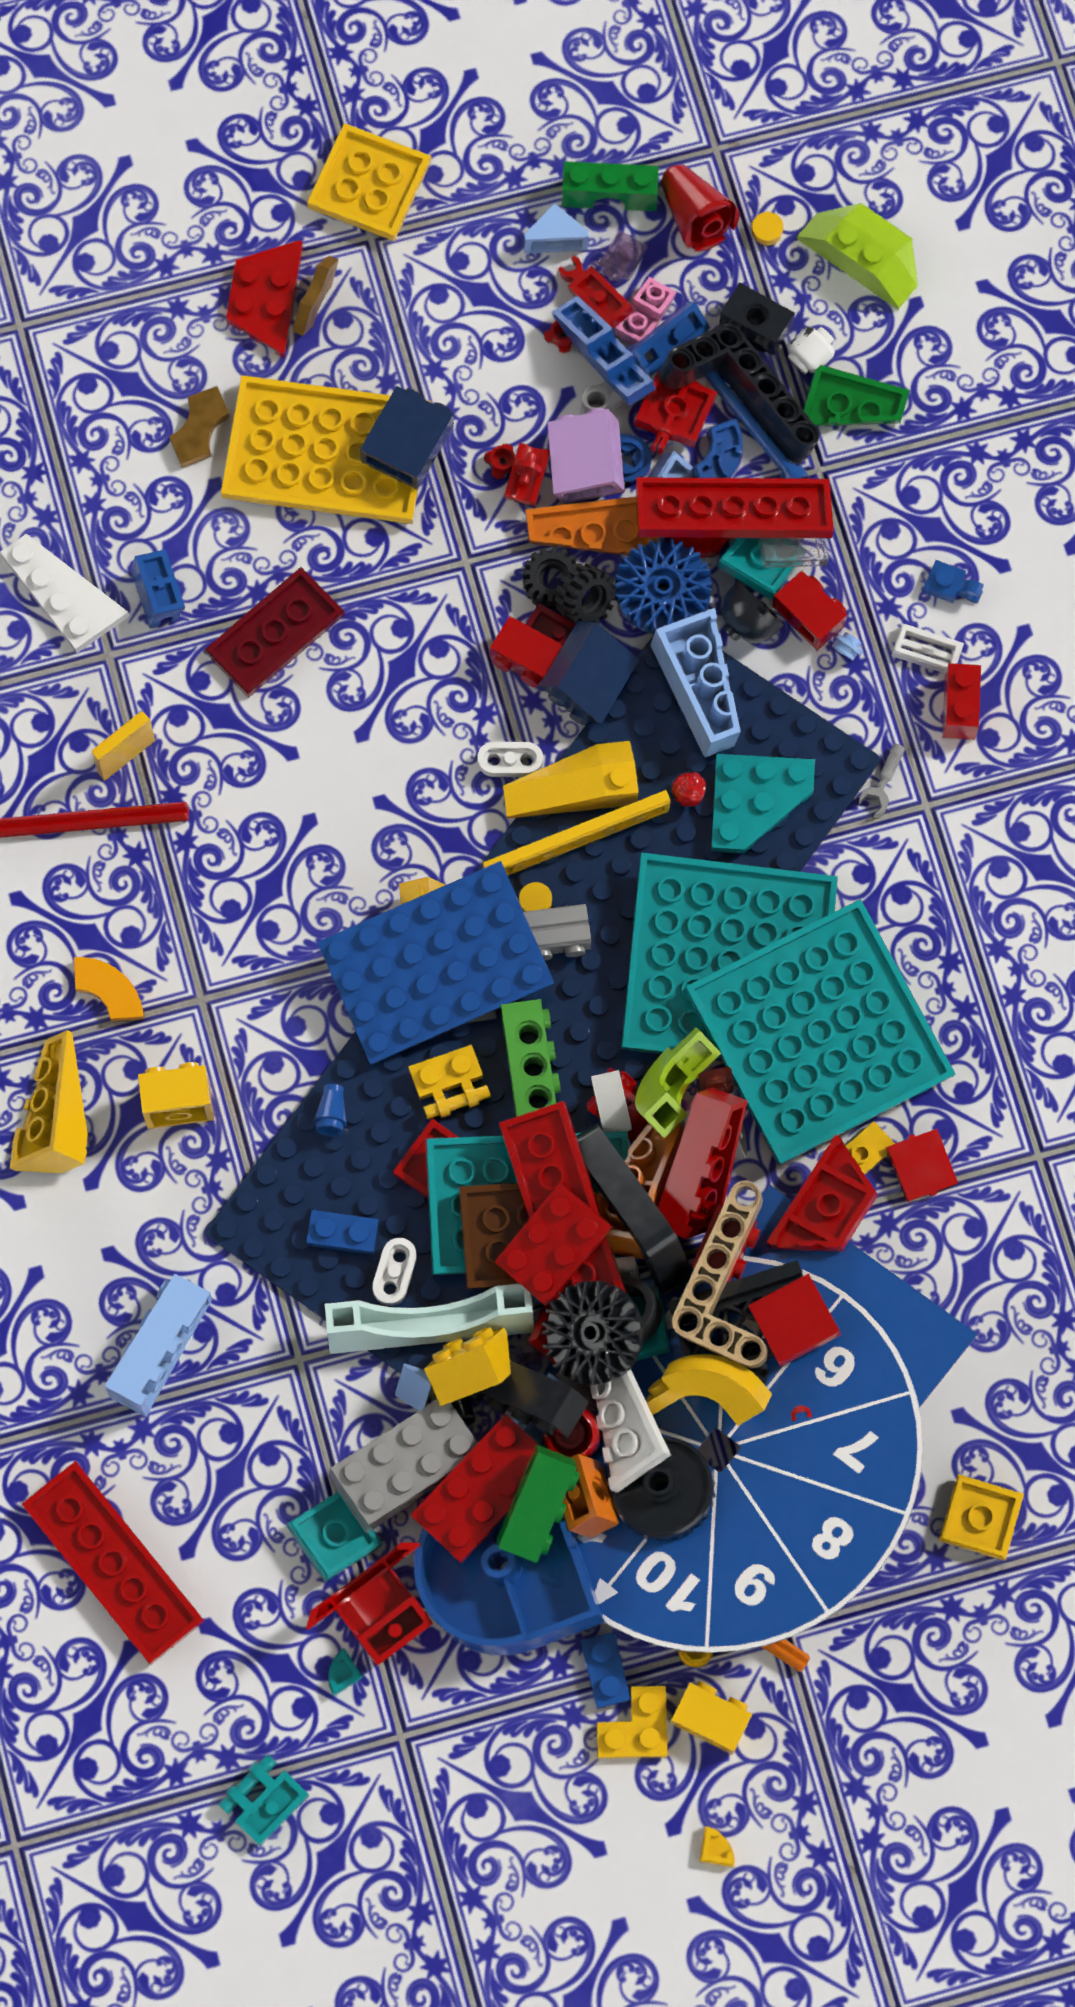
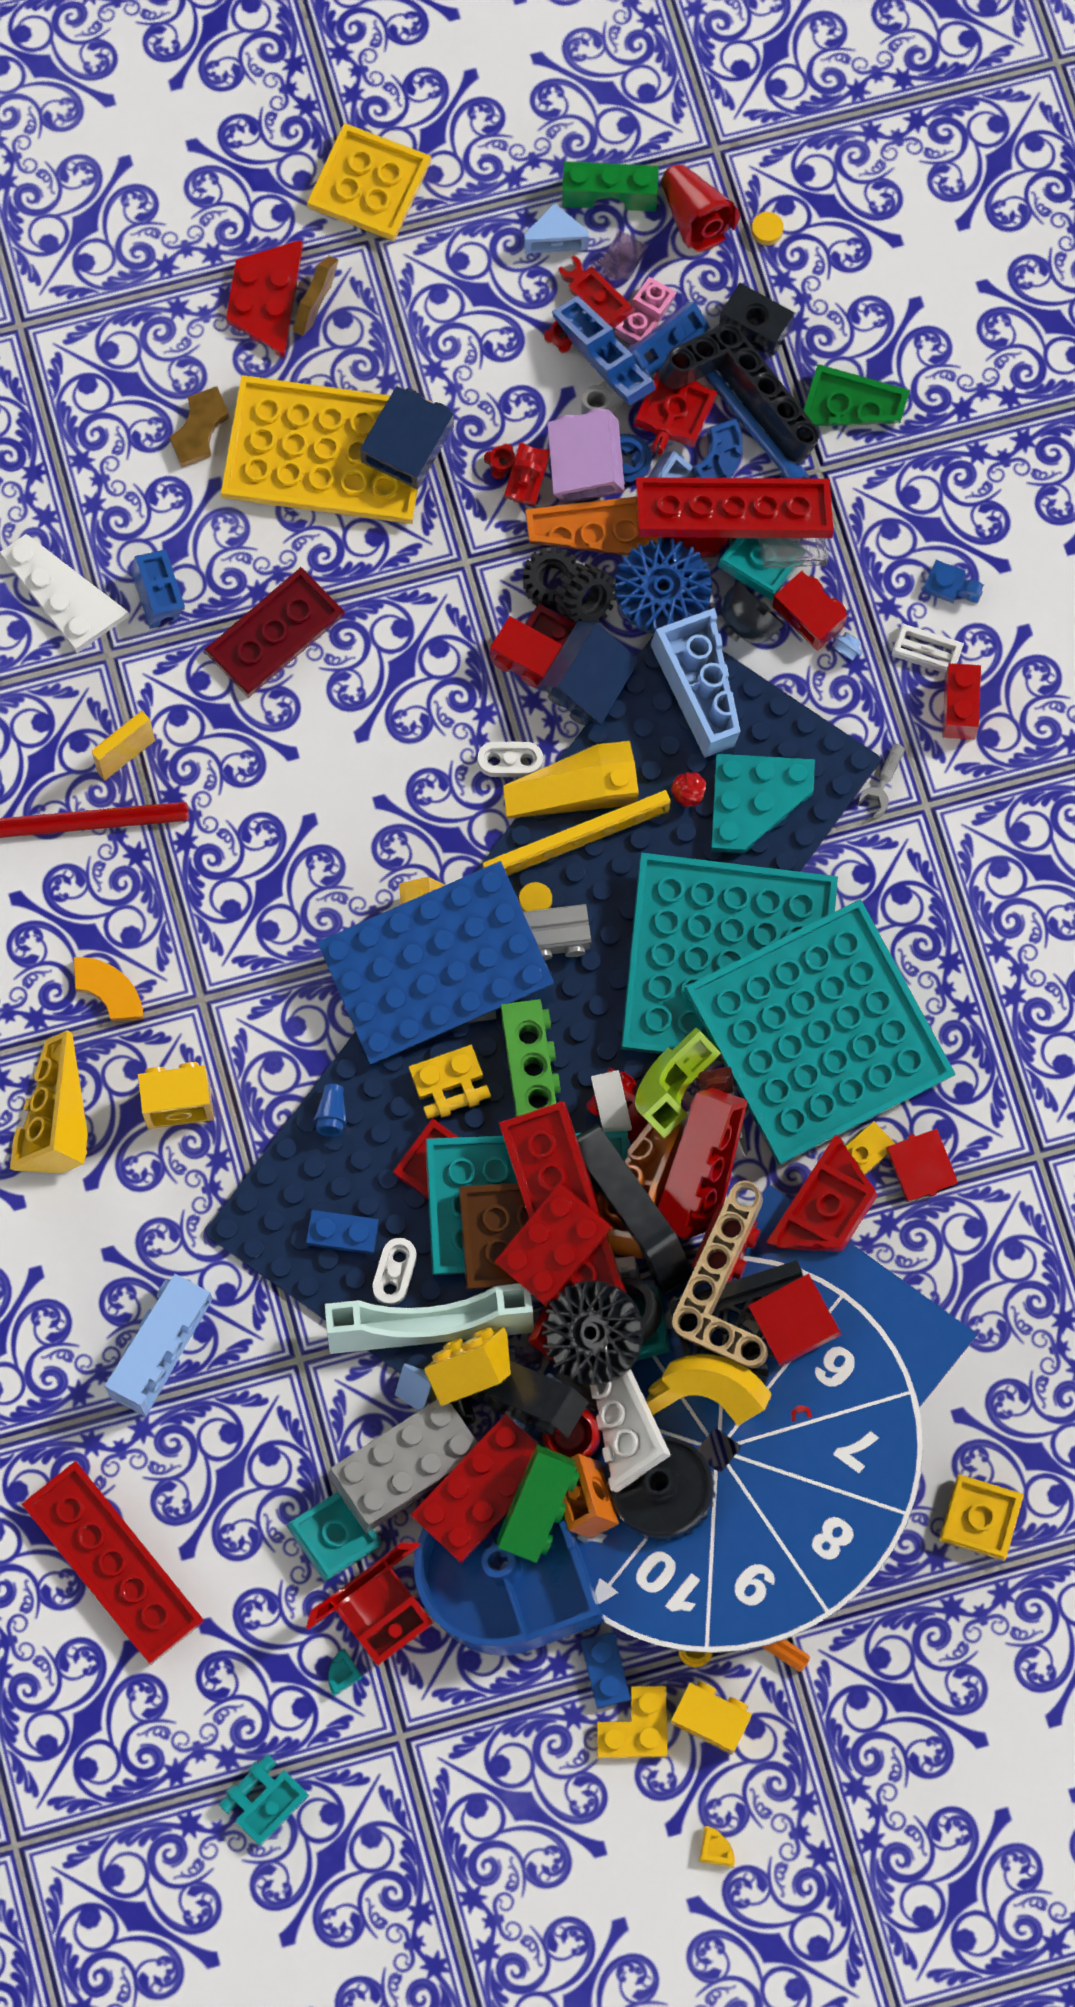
white head [787,326,835,374] -> none
lime wedge [797,203,918,310] -> none

